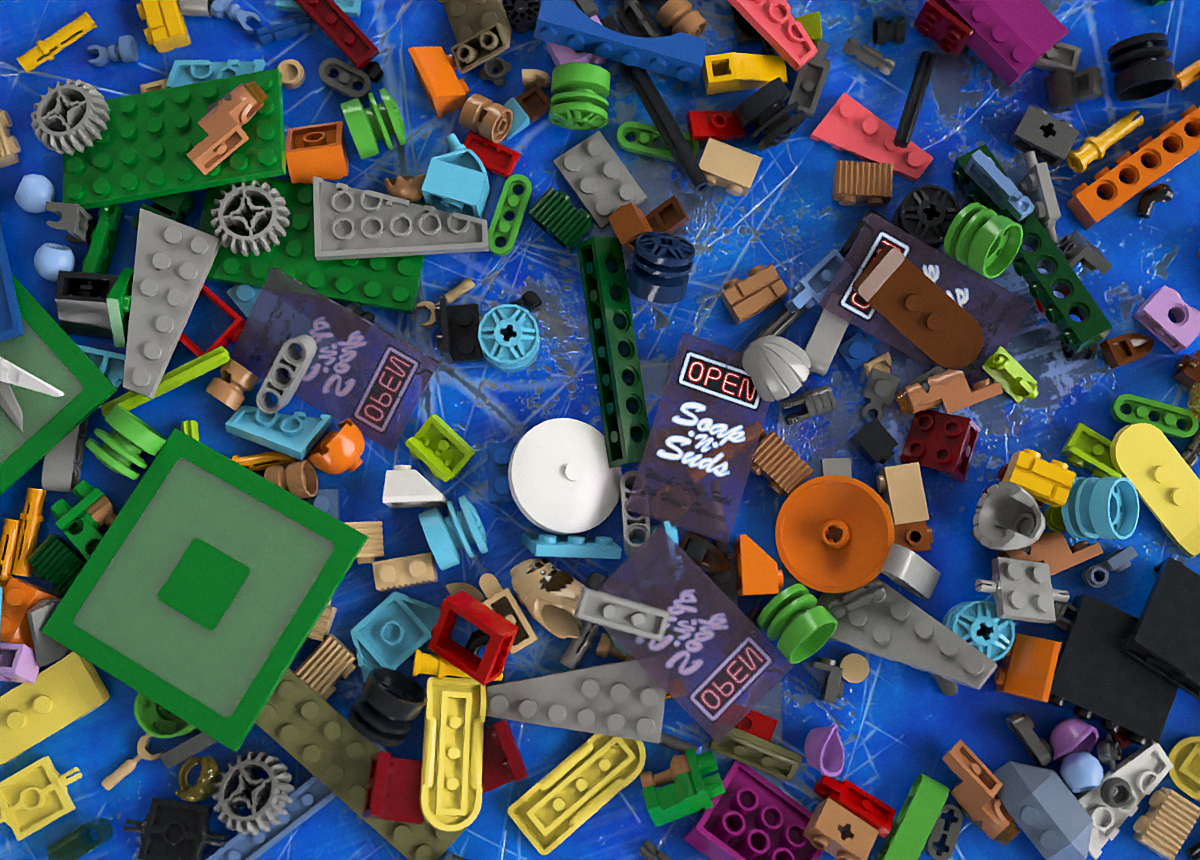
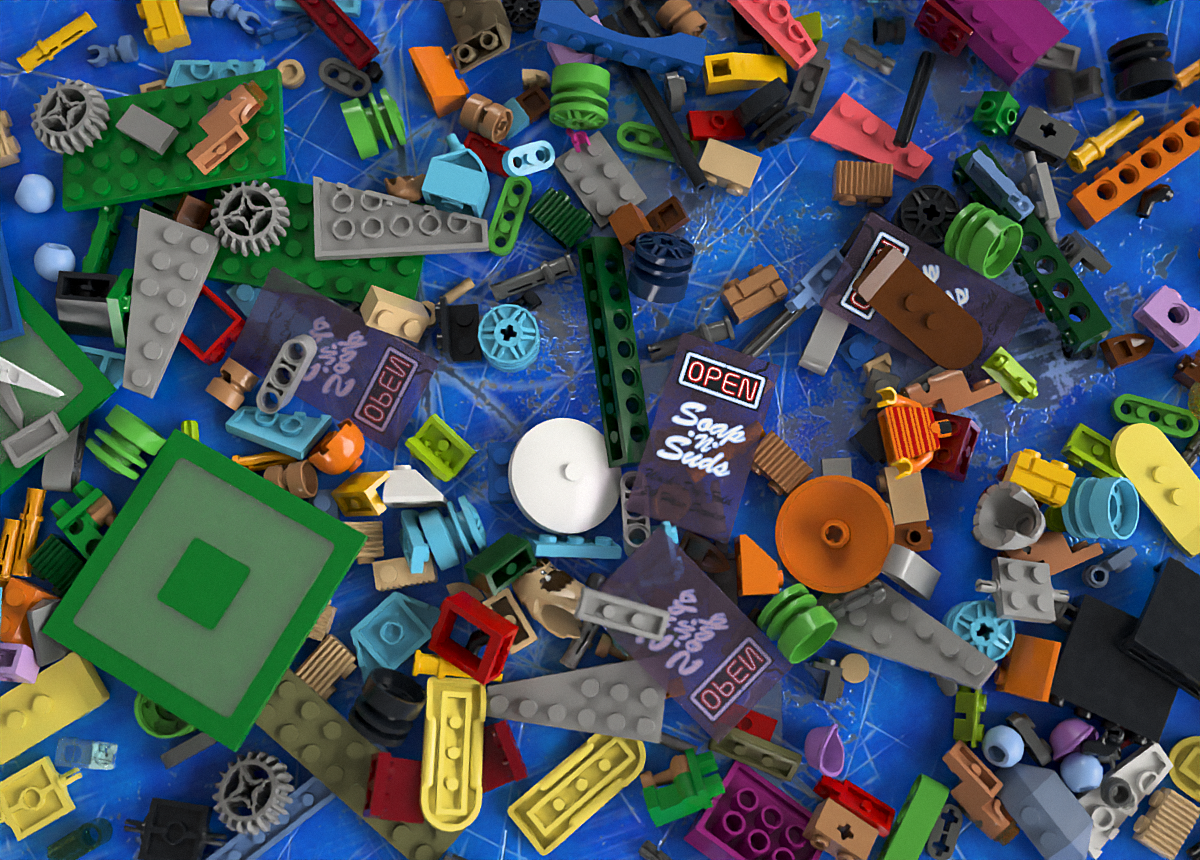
dark grey hinge [45,201,97,248] -> none
lime axle [101,346,230,417] -> none
tan piece [101,734,166,791] -> none
clear yellow piece [175,756,221,803] -> none
orange slope [285,121,349,185] -> none
dark grey plate [479,56,512,87] -> none
light grey hair [742,335,811,402] -> none
dark grey hinge [780,384,836,425] -> none
none -> light grey tile [1,411,70,468]
none -> clear light blue leg [54,736,118,770]
none -> light grey tile [116,104,179,155]
none -> reddish brown plate [173,192,213,231]
none -> yellow panel [331,471,390,517]
none -> tan brick [359,285,430,343]
none -> medium azure plate [399,509,429,573]
none -> dark green brick [464,532,537,596]
none -> dark grey pin [490,252,577,302]
none -> medium azure plate [502,140,555,177]
none -> dark pink hand [566,128,591,153]
none -> dark grey pin [647,315,735,362]
none -> dark grey plate [663,71,686,114]
none -> torso [876,387,952,480]
none -> lime hinge [953,686,987,748]
none -> green brick [972,91,1021,137]
none -> light blue piece [981,725,1024,768]
none -> black arm [1080,726,1124,756]

